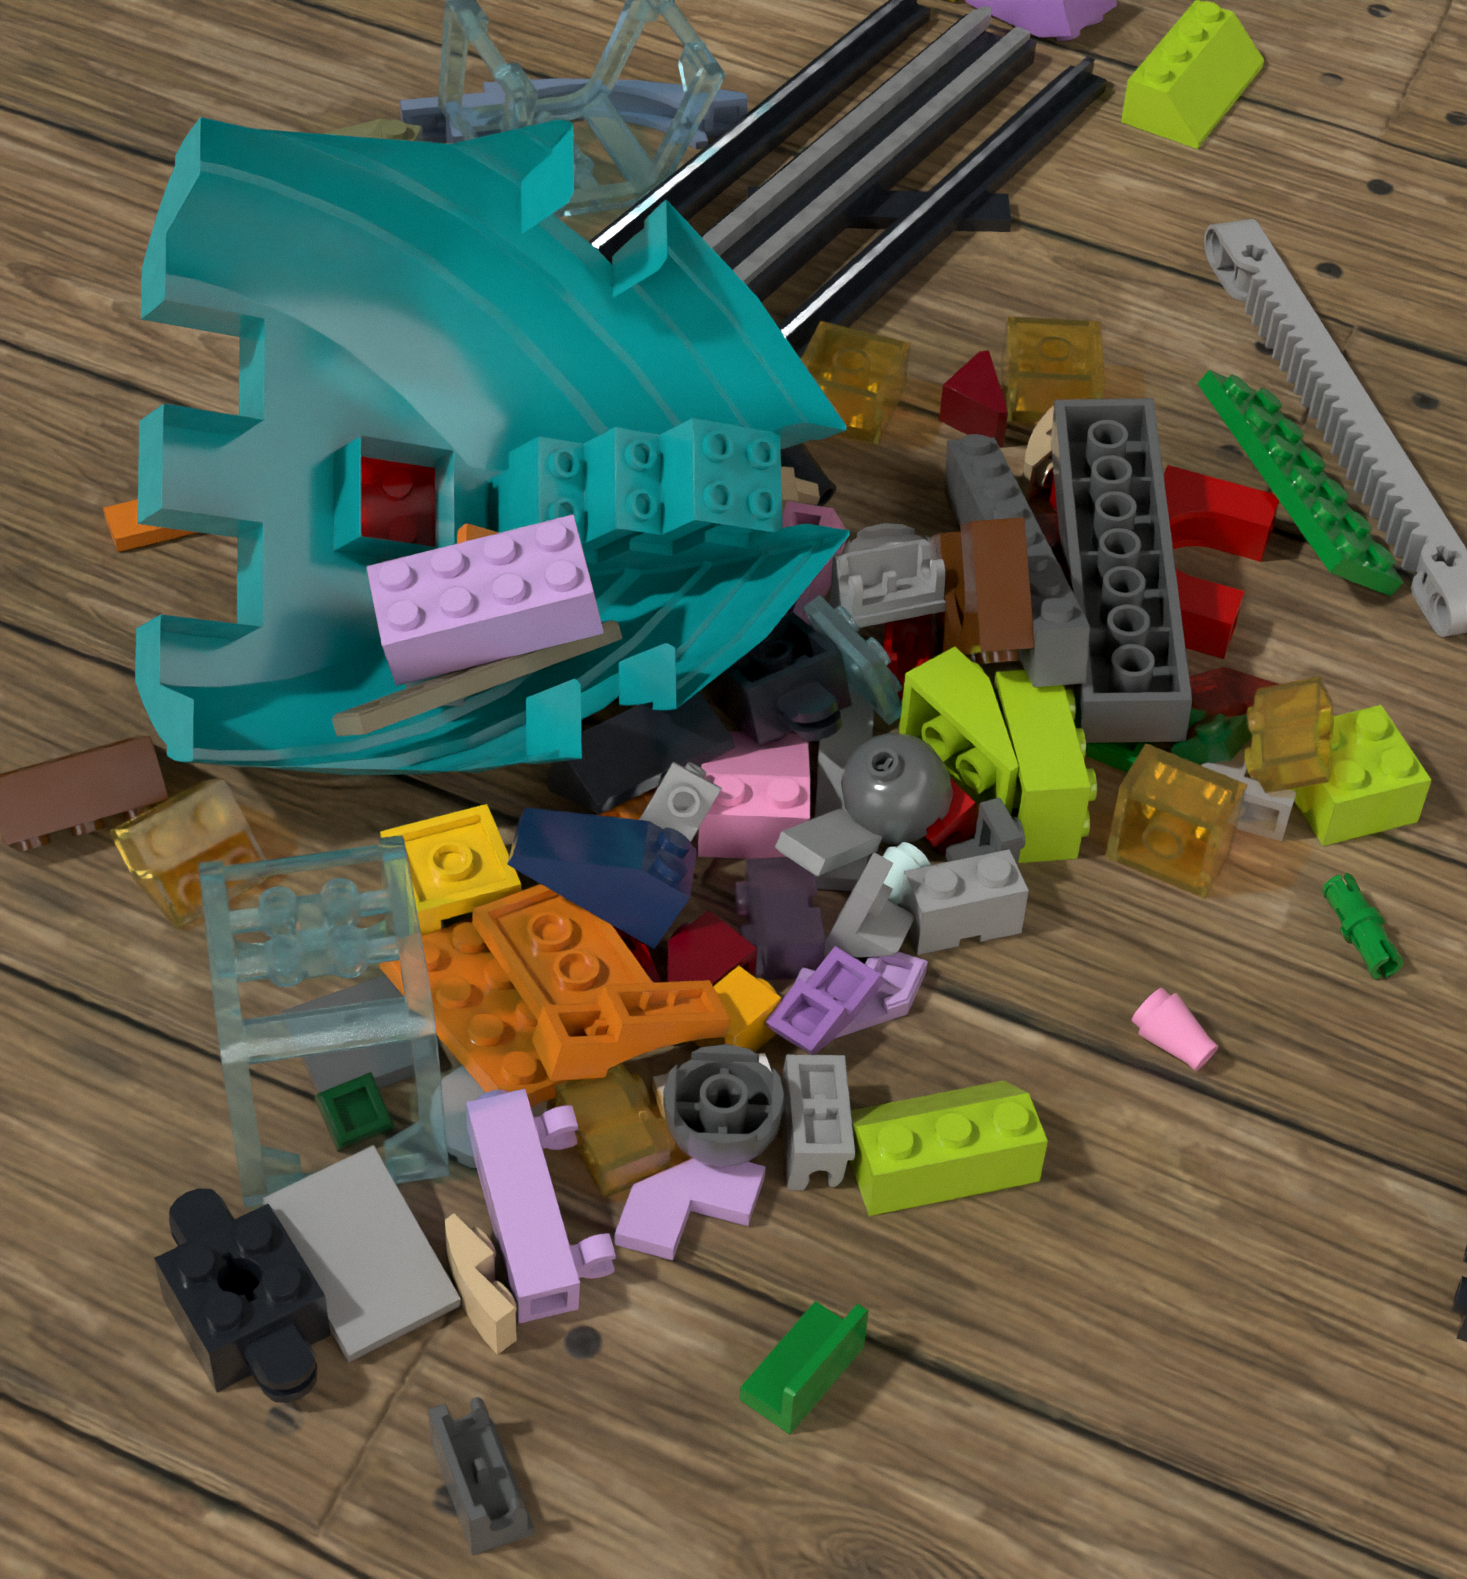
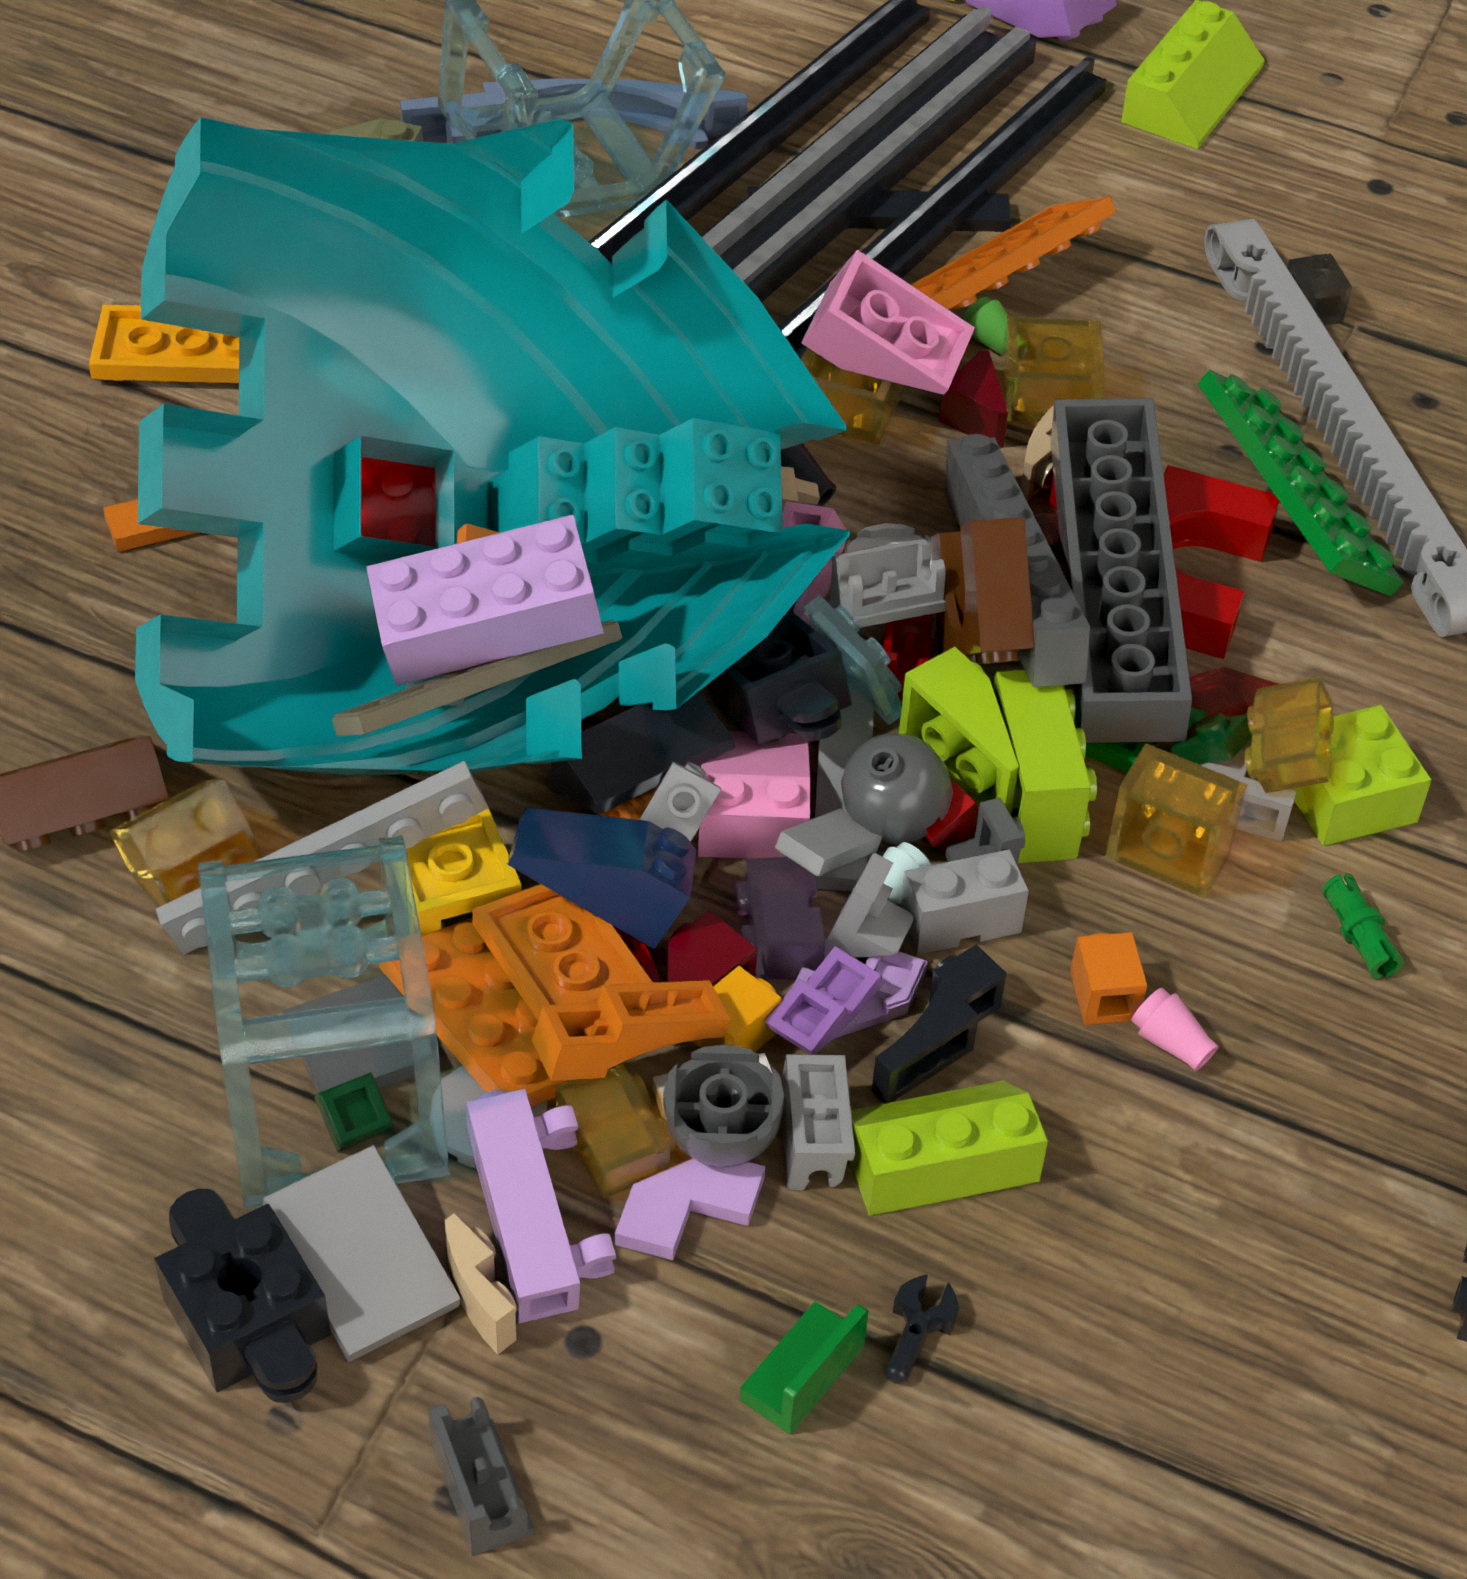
none -> light orange plate [89,304,239,384]
none -> light grey plate [156,761,489,955]
none -> bright pink slope [802,250,975,395]
none -> black slope [871,944,1007,1104]
none -> black bar [884,1275,959,1384]
none -> orange plate [911,196,1116,310]
none -> bright green cone [962,296,1028,362]
none -> orange brick [1070,932,1147,1025]
none -> clear smoke brick [1287,253,1352,325]

